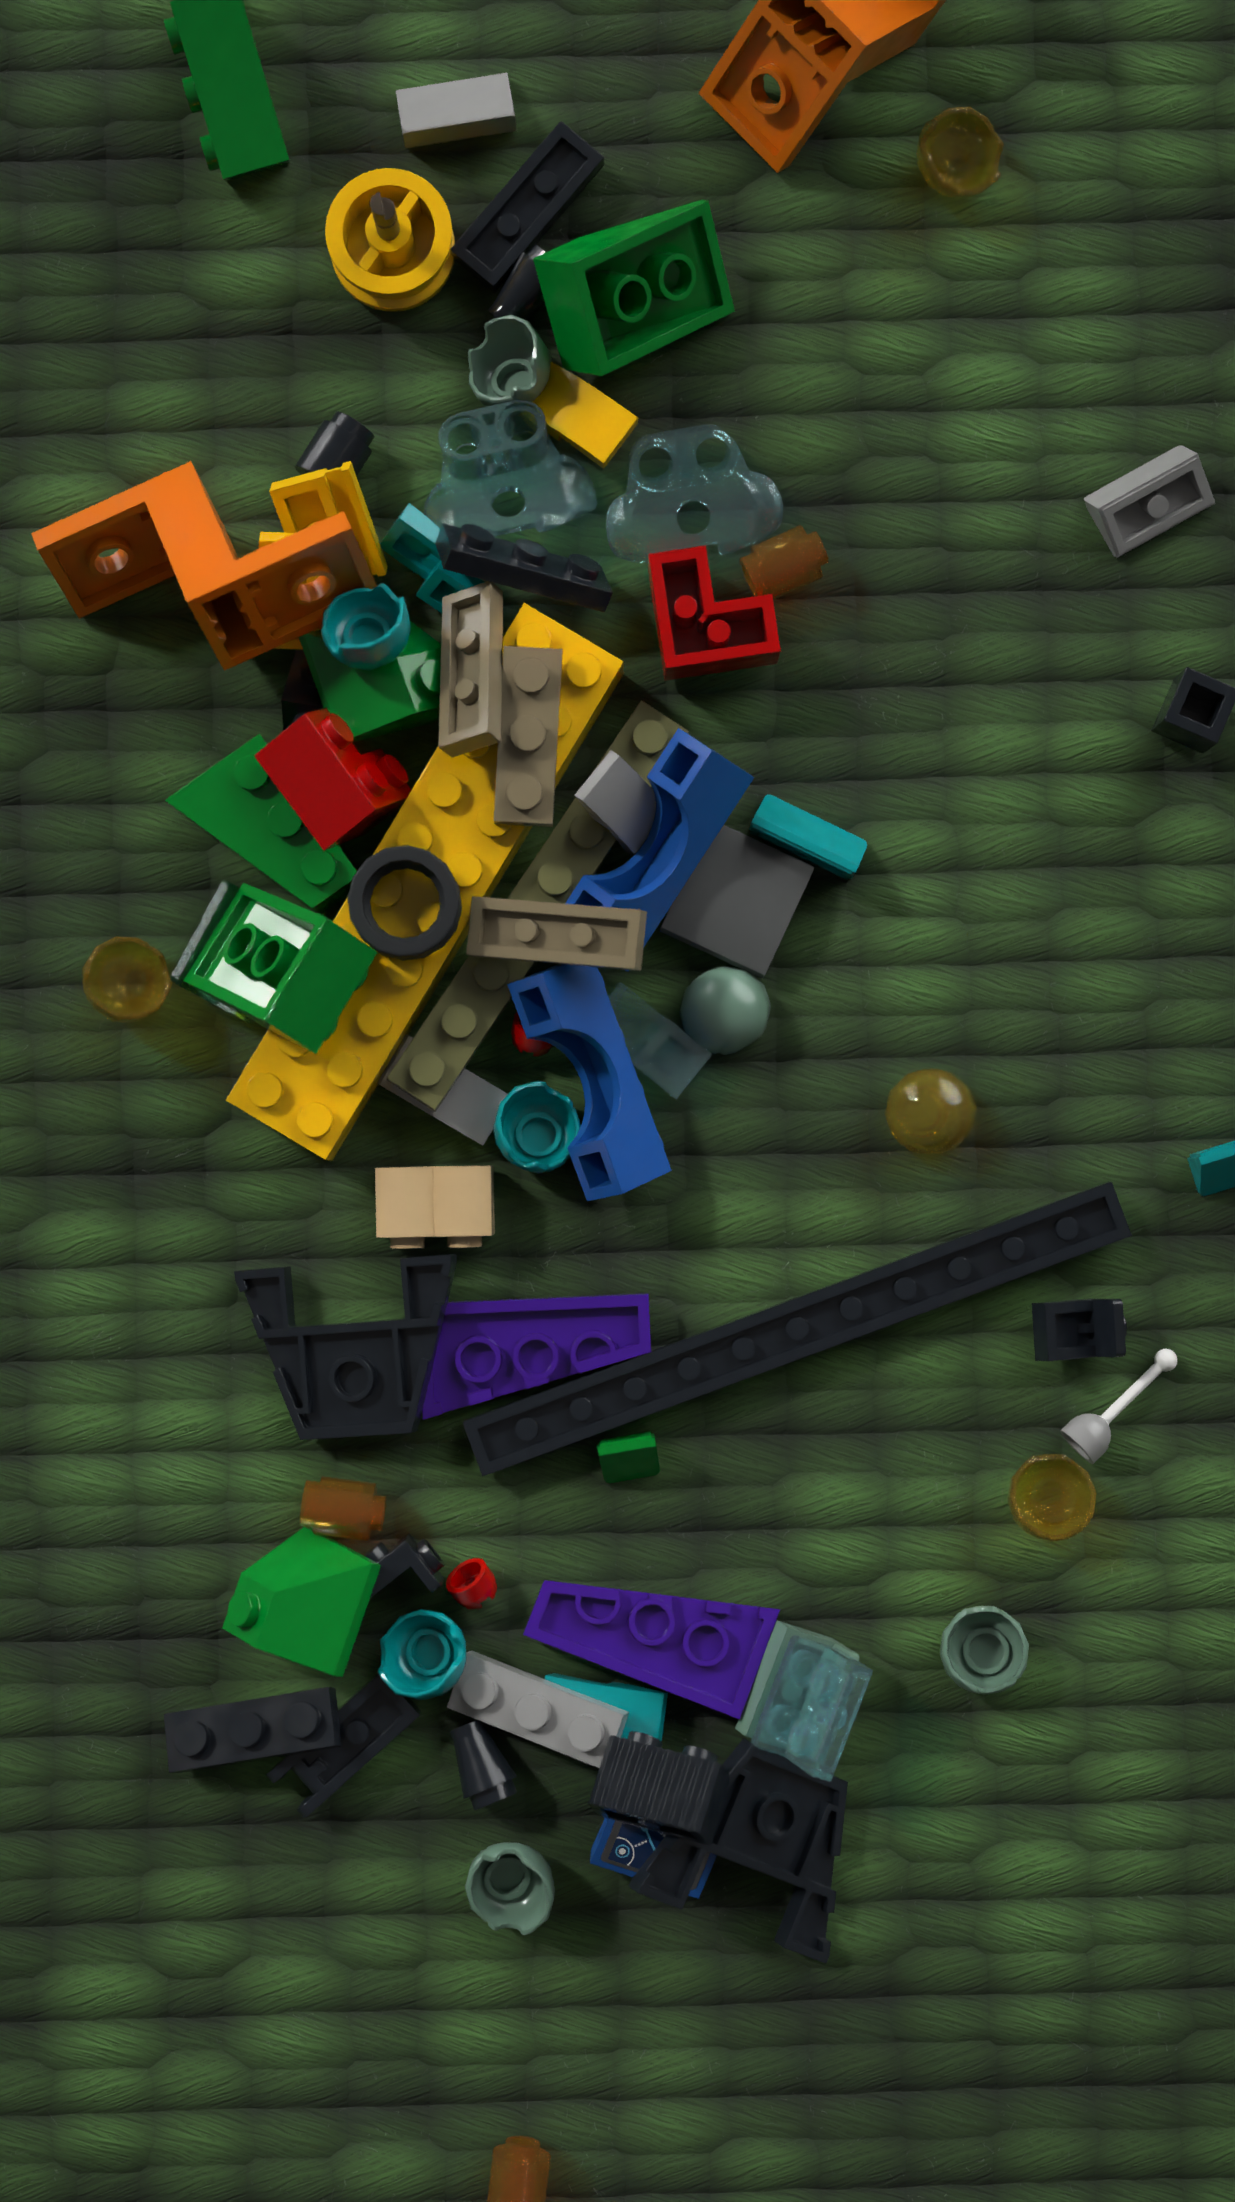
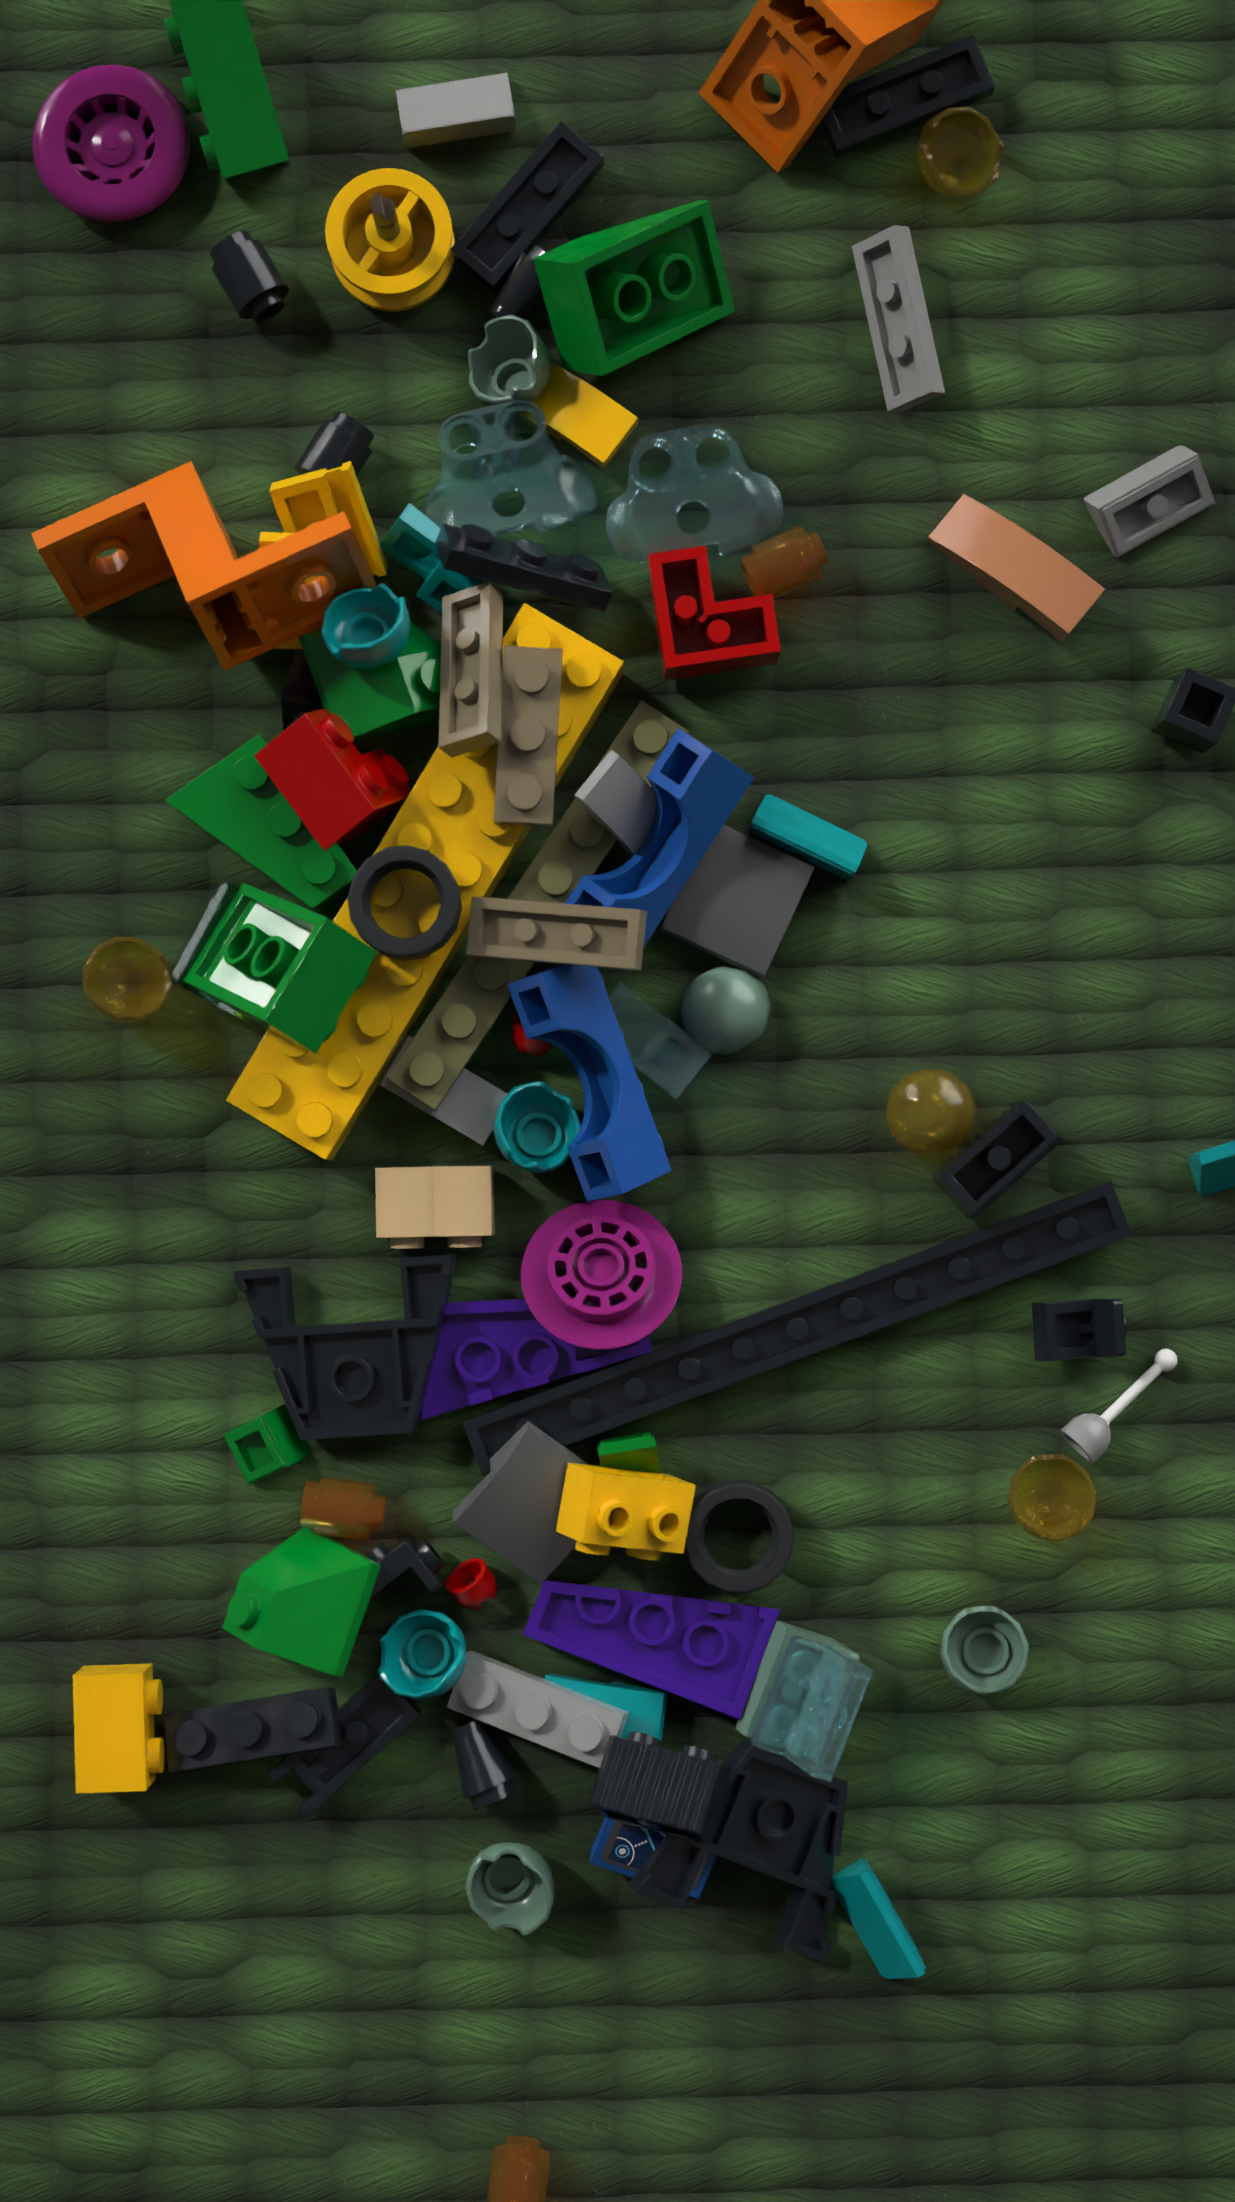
none -> magenta wheel [32,64,191,222]
none -> yellow brick [73,1663,165,1794]
none -> black brick [210,231,289,322]
none -> green slope [223,1404,310,1486]
none -> dark grey slope [453,1421,589,1583]
none -> magenta wheel [521,1200,682,1349]
none -> yellow brick [556,1462,696,1561]
none -> black tyre [685,1480,794,1593]
none -> black plate [820,34,995,158]
none -> teal slope [831,1857,926,1979]
none -> light grey plate [852,225,945,412]
none -> nougat slope [927,494,1105,642]
none -> black brick [933,1101,1062,1219]

